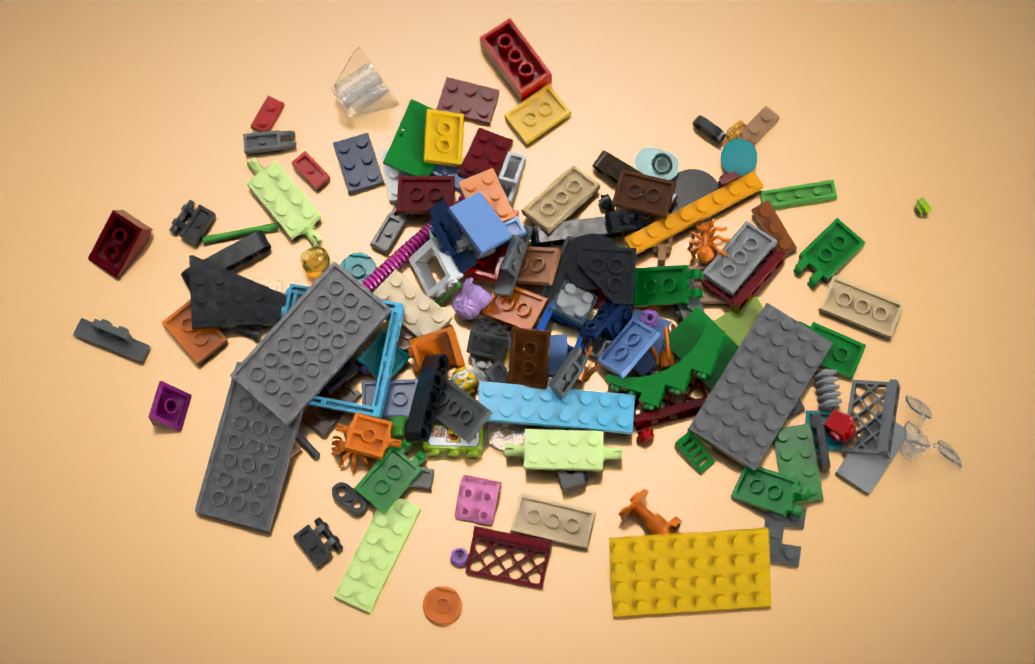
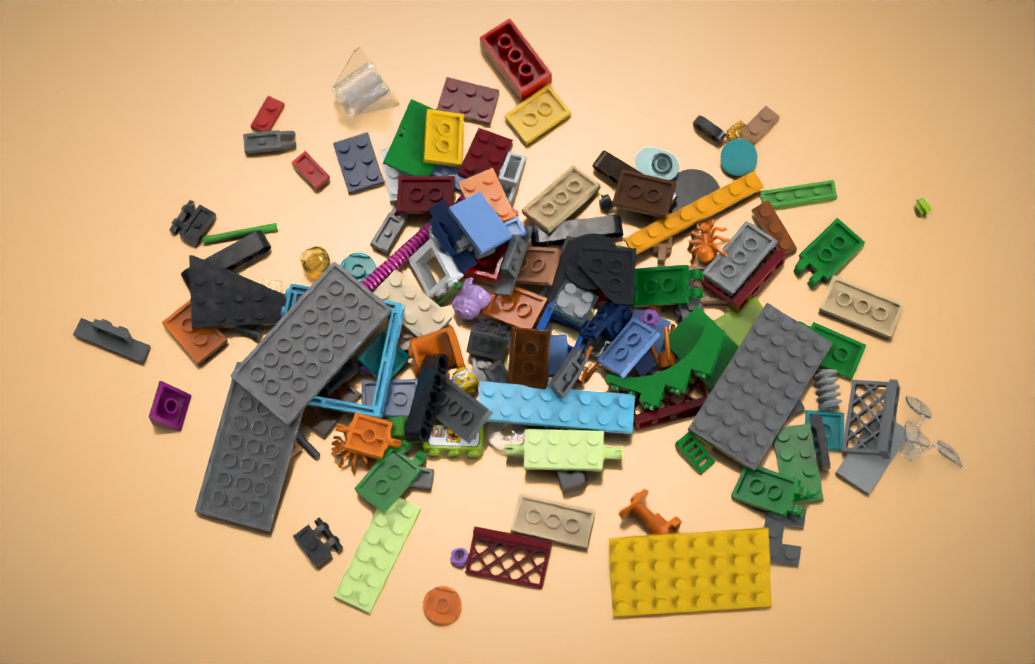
dark red slope [87,210,153,278] -> none
yellowish green plate [246,157,323,247] -> none
black plate [332,482,367,515] -> none
bright pink bracket [454,475,502,525] -> none
black hinge [605,211,653,232] -> none
red plate [636,427,654,443] -> none
dark red plate [718,171,739,188] -> none
red brick [824,409,856,443] -> none

